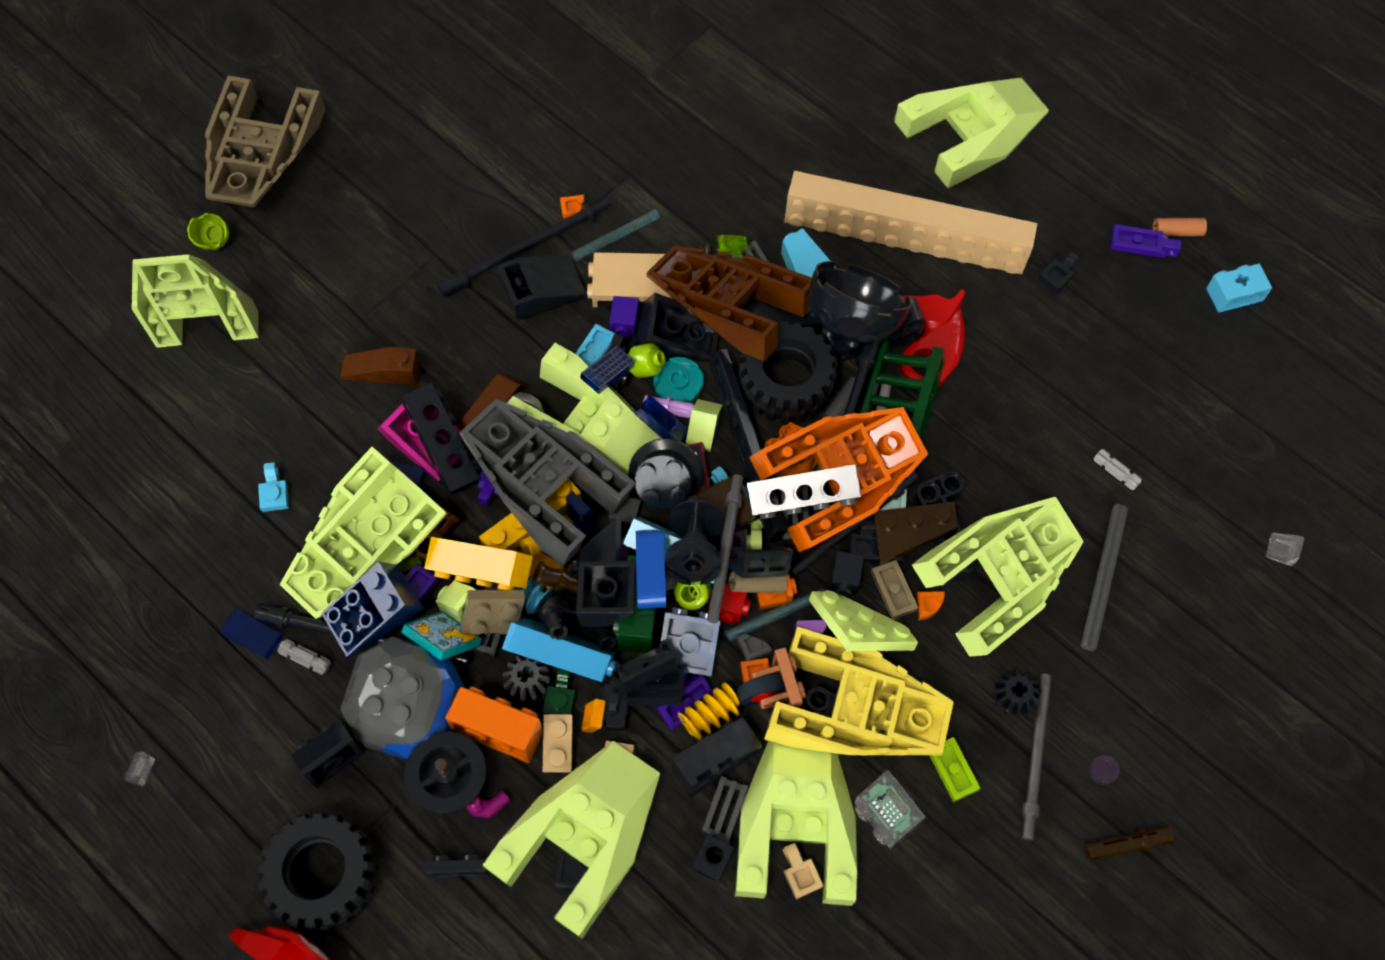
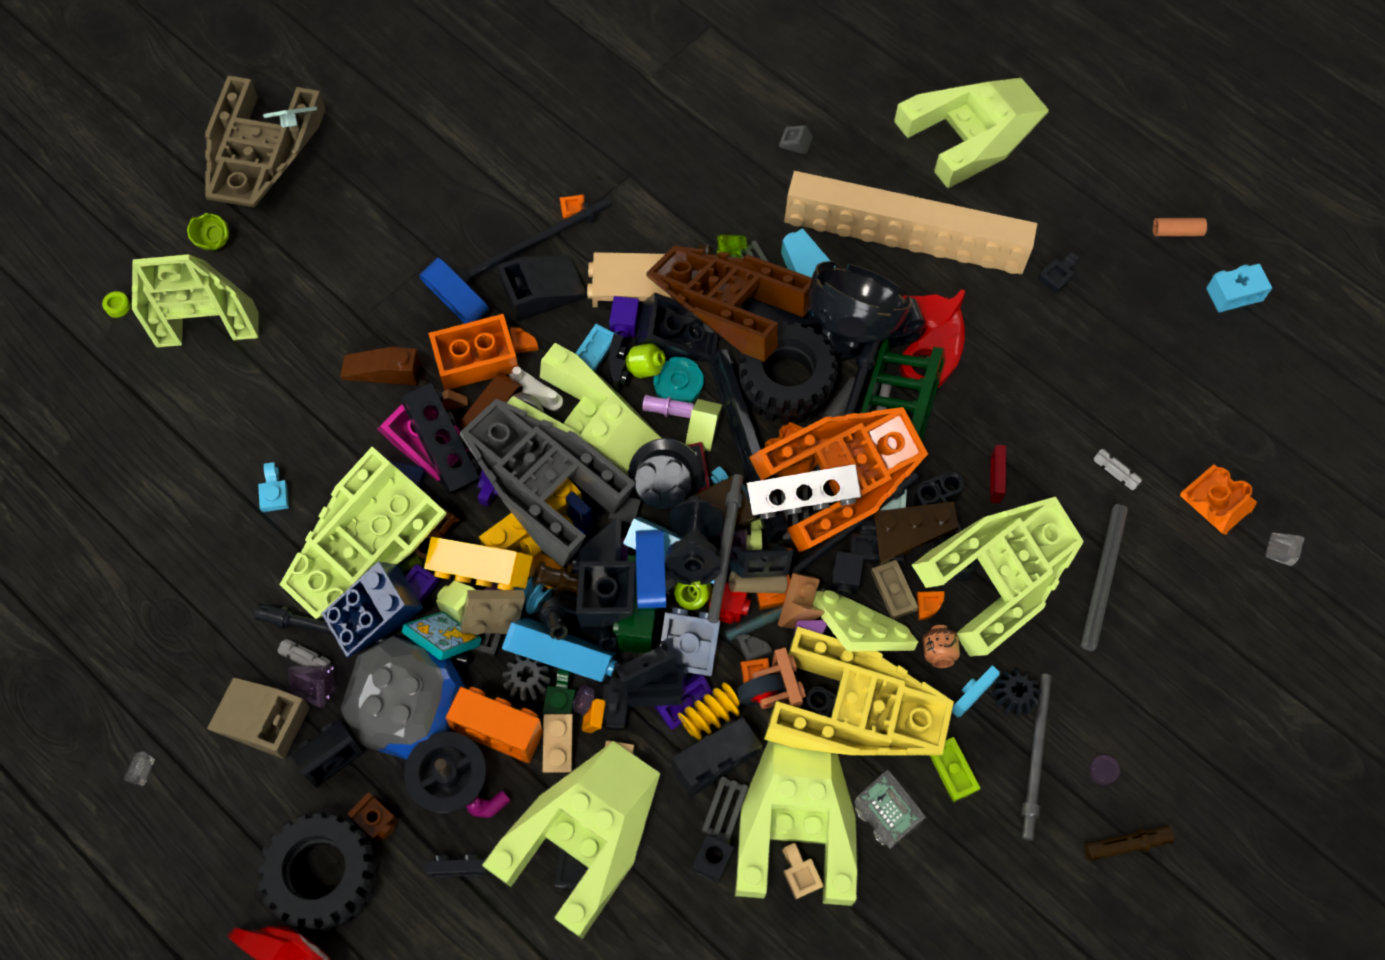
clear blue tile [219,609,283,660] -> none
clear light blue bar [571,209,660,261] -> none
clear blue tile [580,346,635,394] -> none
clear blue tile [635,395,688,441] -> none
dark purple hinge [1110,224,1181,257] -> none
none -> lime tile [102,291,131,318]
none -> dark tan slope [207,678,310,760]
none -> light aqua piece [263,106,317,128]
none -> clear purple slope [288,666,334,708]
none -> reddish brown brick [348,792,398,842]
none -> blue beam [419,258,489,324]
none -> orange brick [429,314,518,391]
none -> medium nougat tile [442,390,468,409]
none -> white piece [509,367,563,411]
none -> orange tile [510,328,539,354]
none -> clear purple tile [573,685,594,715]
none -> medium nougat slope [778,573,825,629]
none -> dark grey slope [779,125,812,154]
none -> nougat head [923,625,960,668]
none -> medium azure plate [952,665,1000,717]
none -> dark red tile [990,445,1006,504]
none -> orange slope [1180,464,1257,535]

